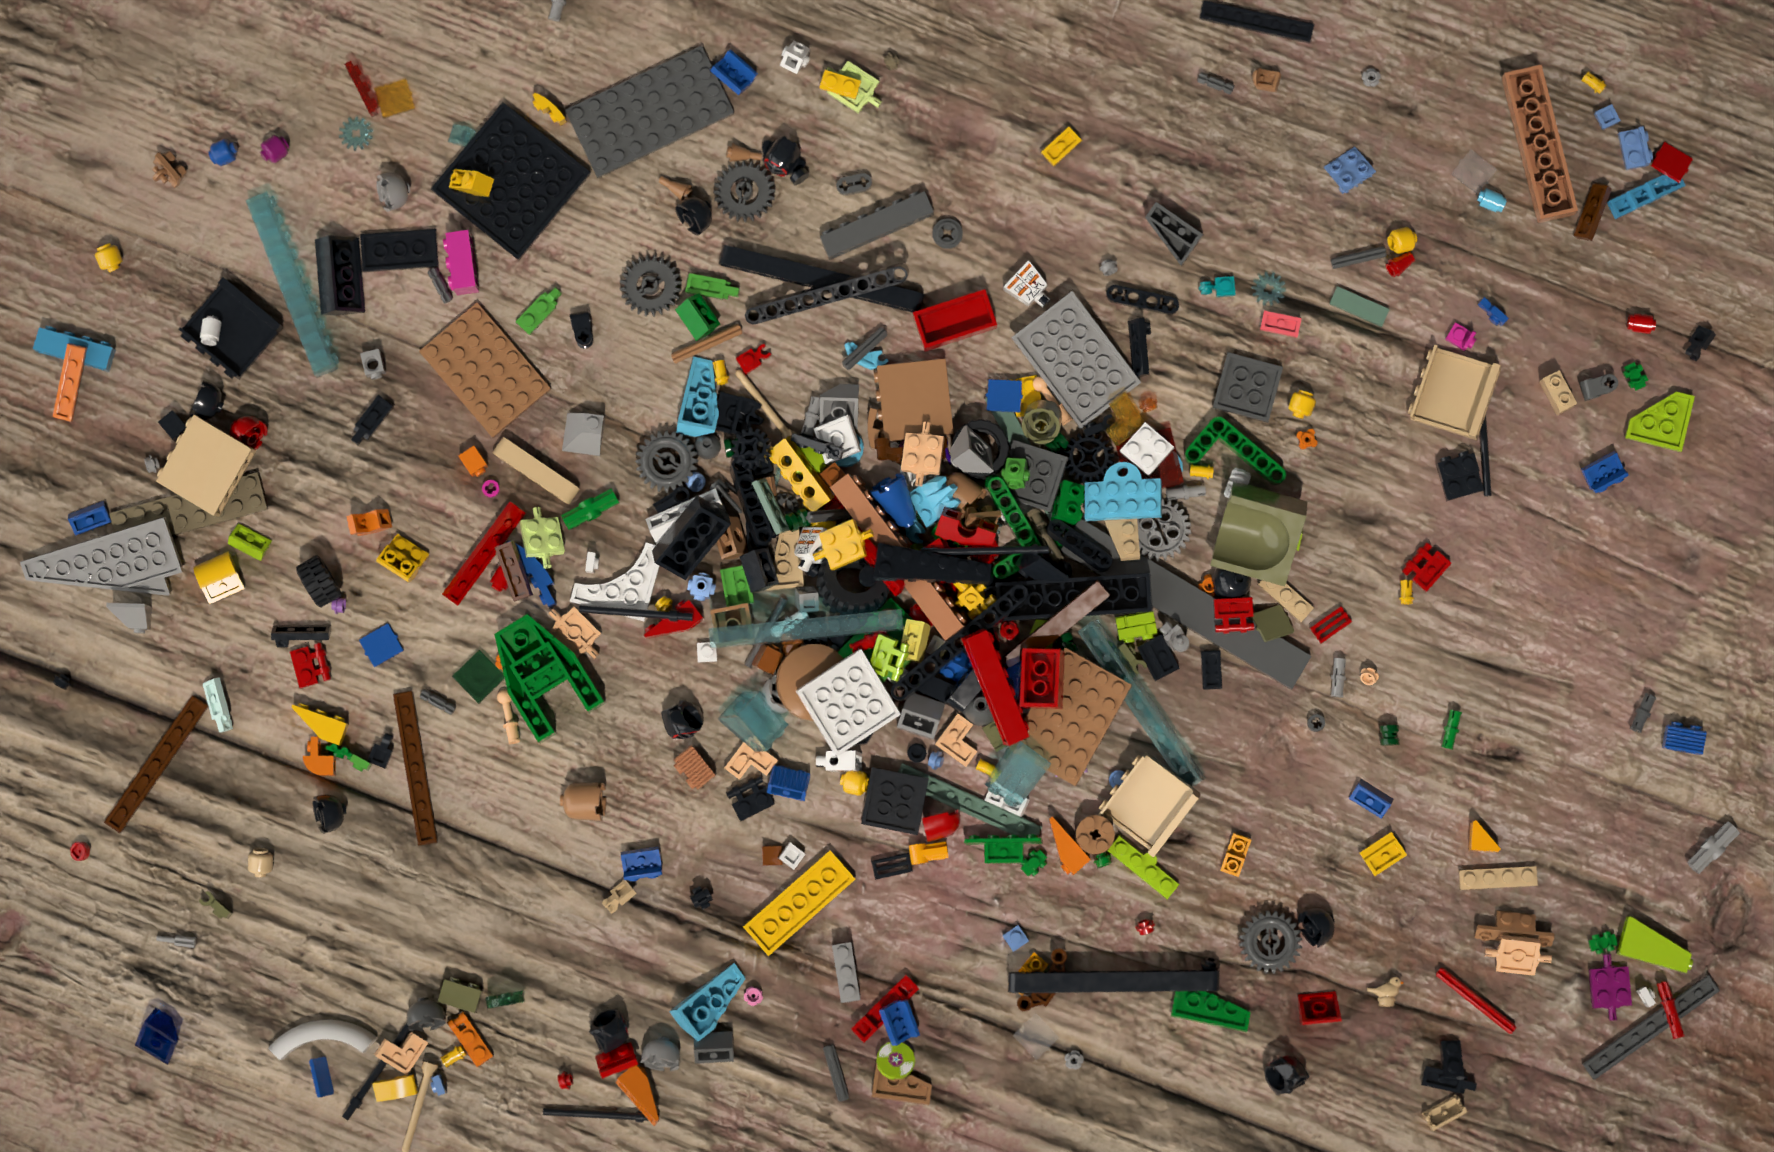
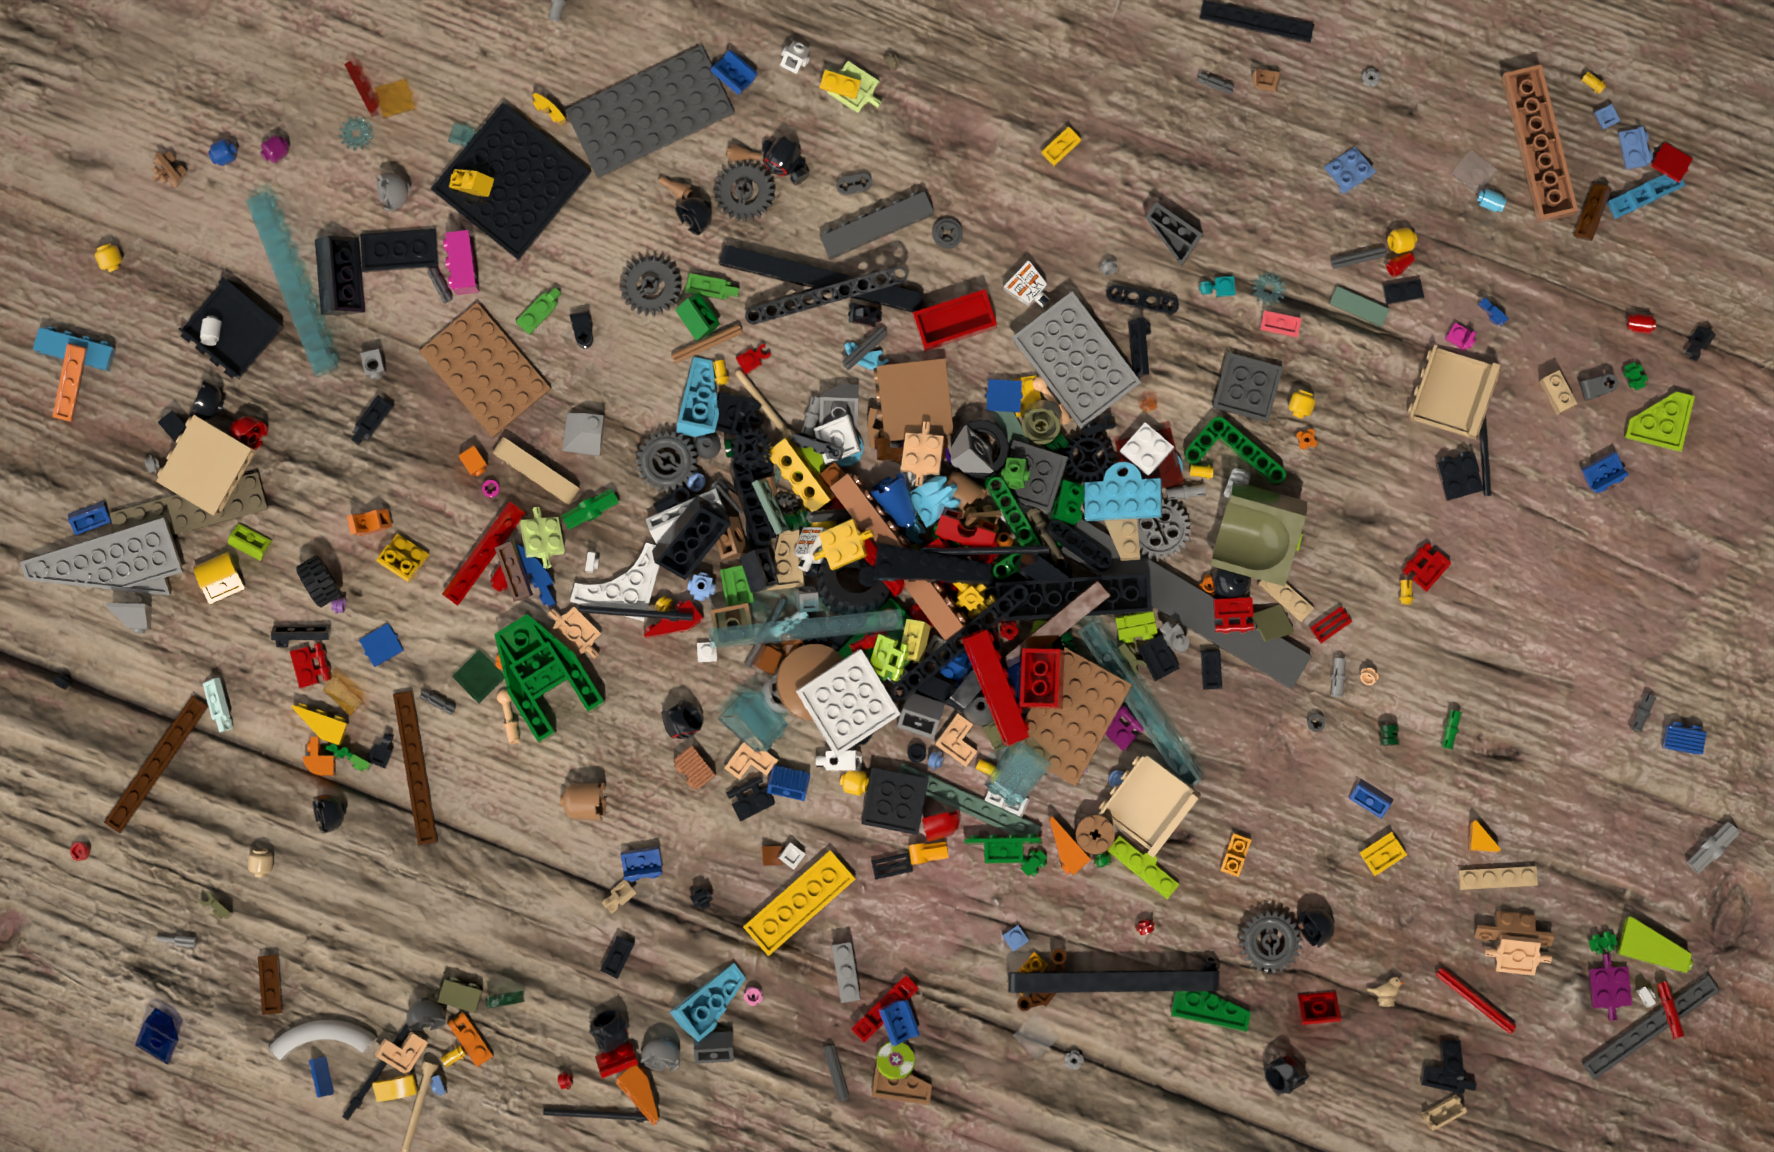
clear yellow plate [1106,392,1145,446] -> none
none -> reddish brown plate [258,955,282,1015]
none -> clear yellow slope [323,676,364,716]
none -> black plate [600,936,635,979]
none -> black hips [848,303,882,327]
none -> orange cone [995,531,1013,547]
none -> magenta plate [1105,705,1145,751]
none -> black plate [1383,279,1424,305]

